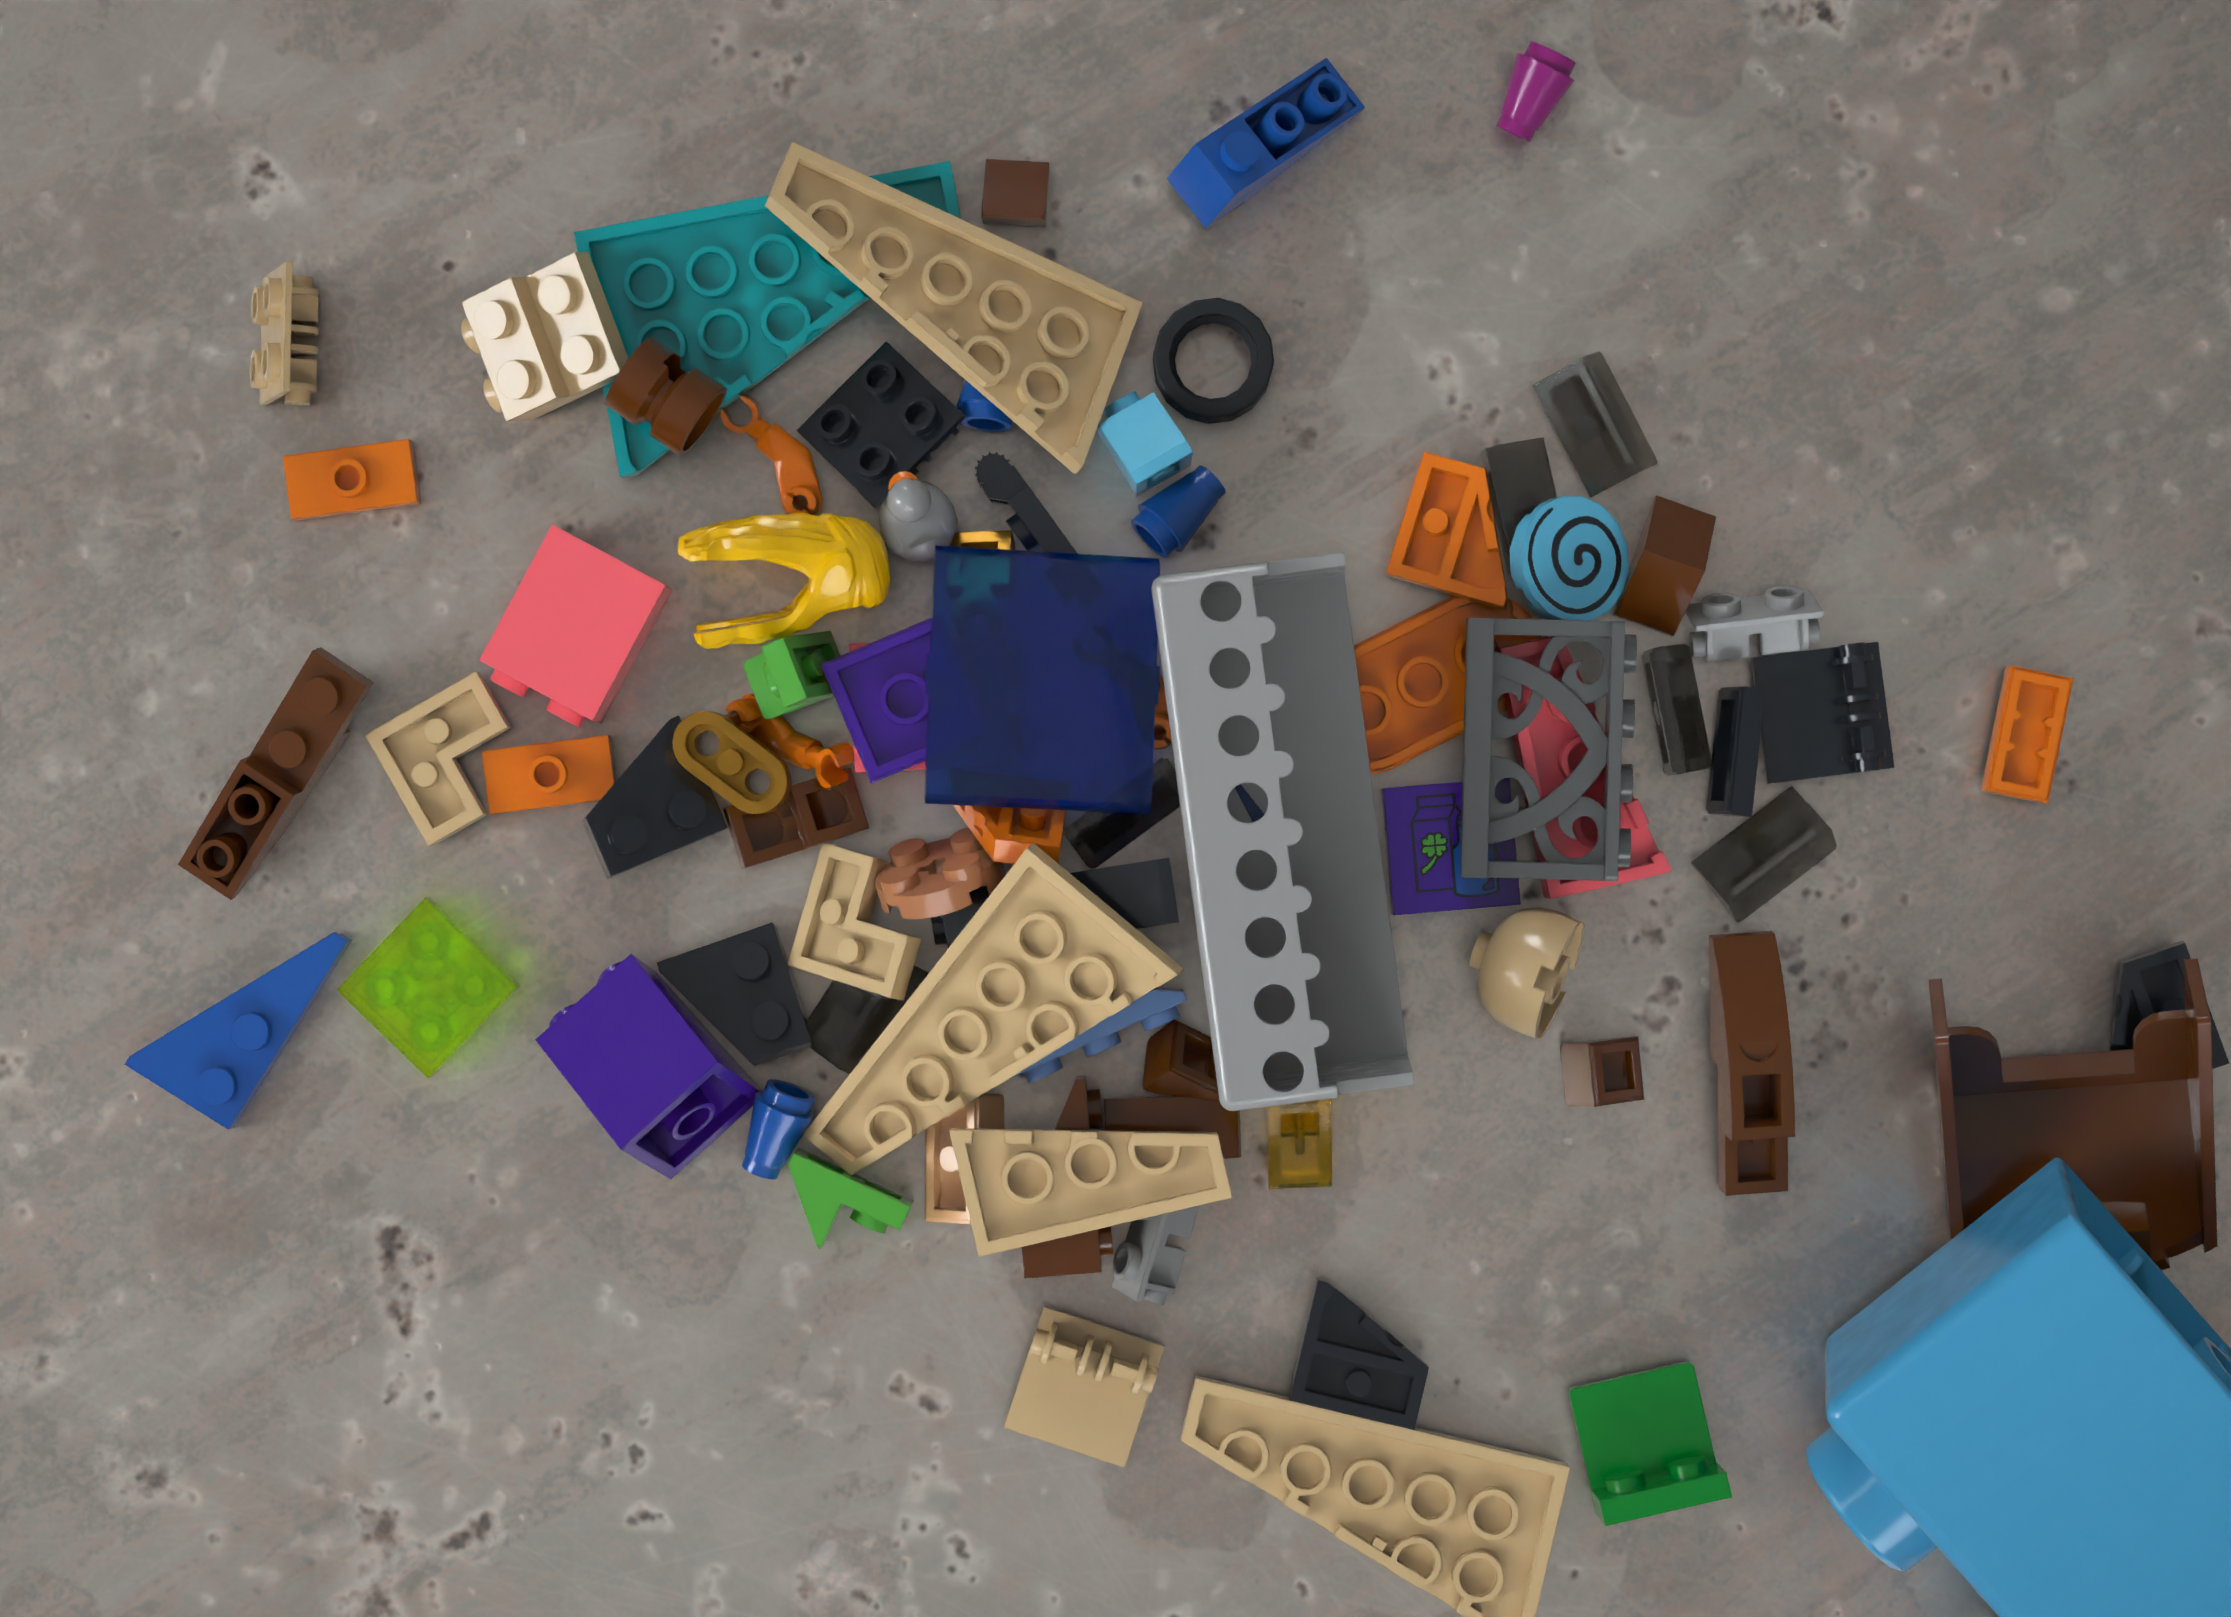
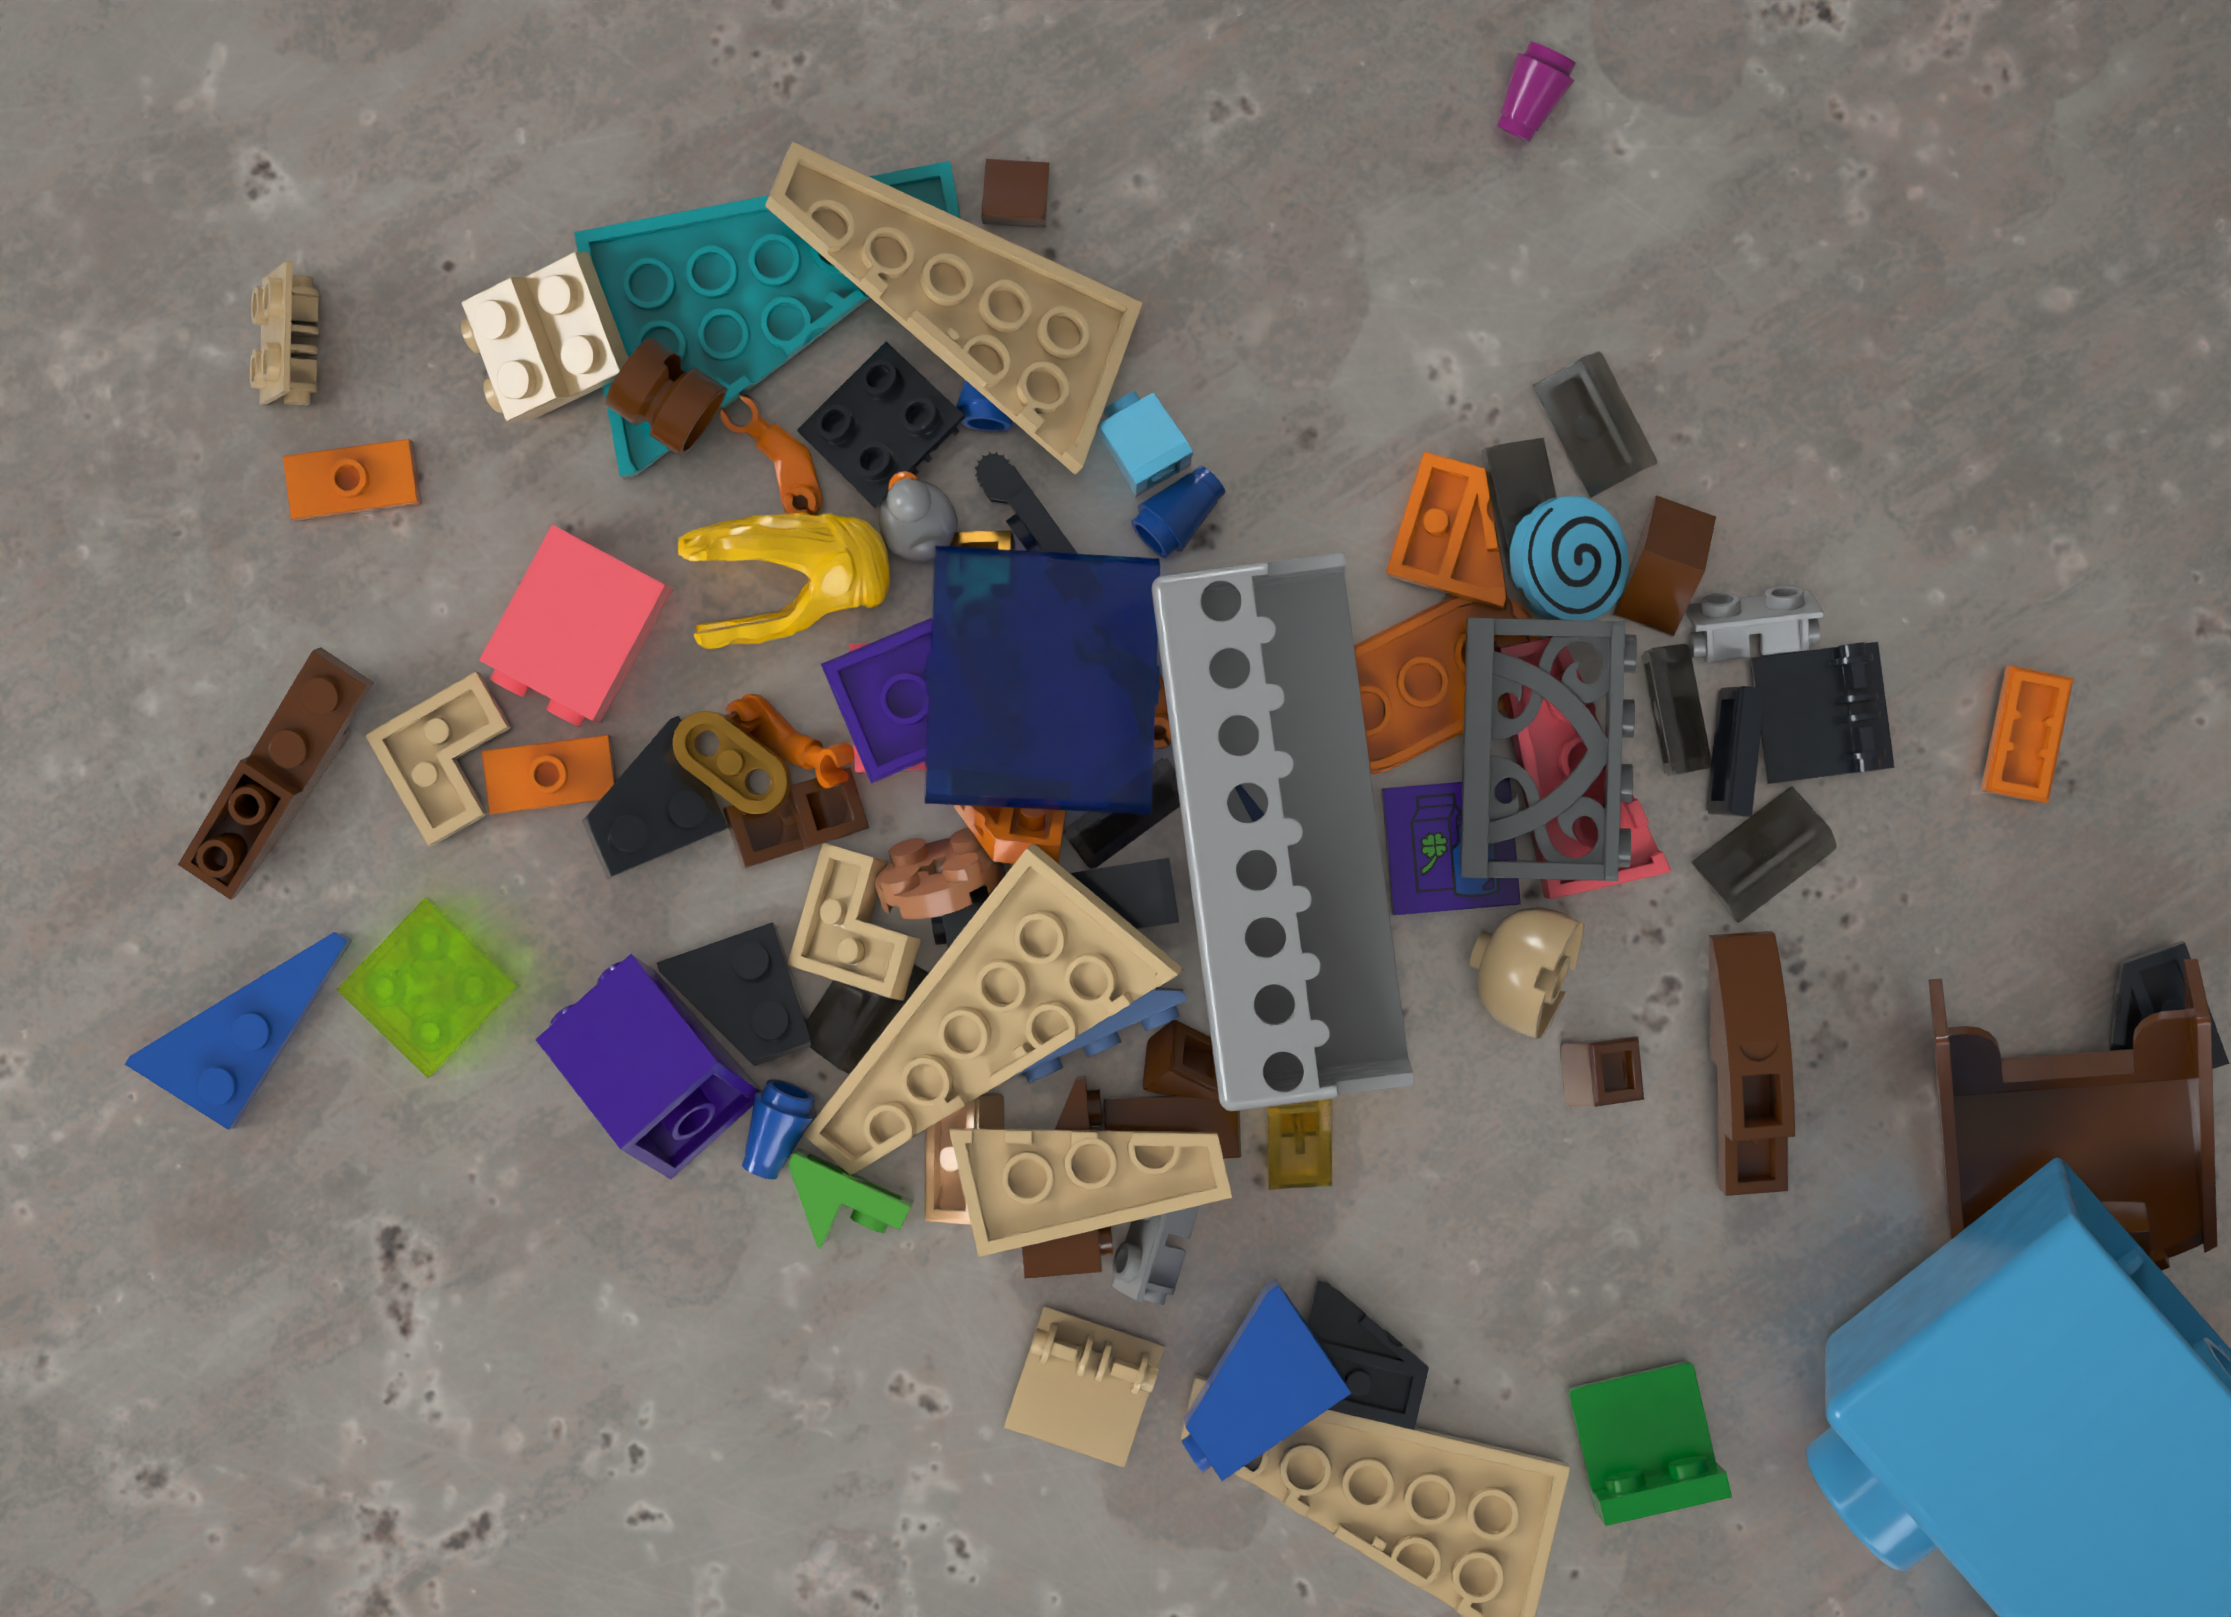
bright green slope [744,630,840,719] -> none
black tyre [1153,298,1274,424] -> none
blue slope [1166,58,1365,228] -> none
none -> blue slope [1181,1278,1352,1481]

